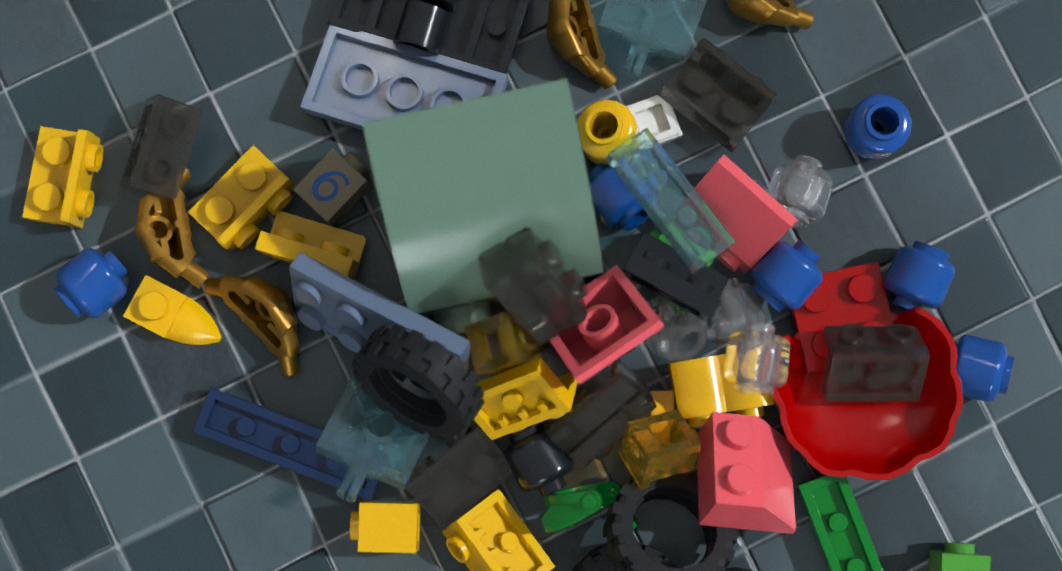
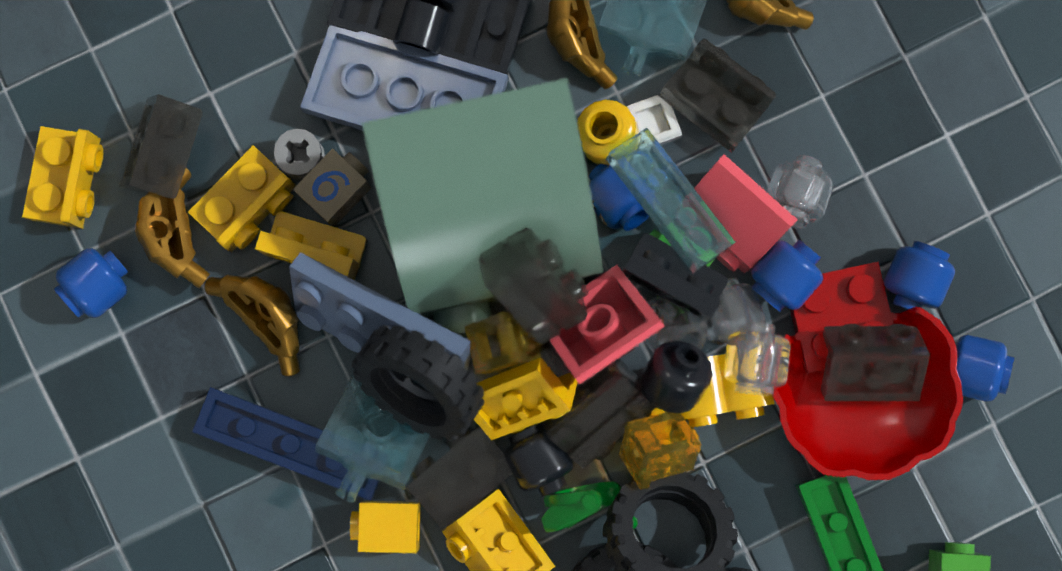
yellow plate [123,275,222,345] -> none
coral slope [696,412,796,534] -> none
blue head [844,94,912,160] -> none
none -> light grey wheel [274,128,325,181]
none -> black head [641,340,713,414]

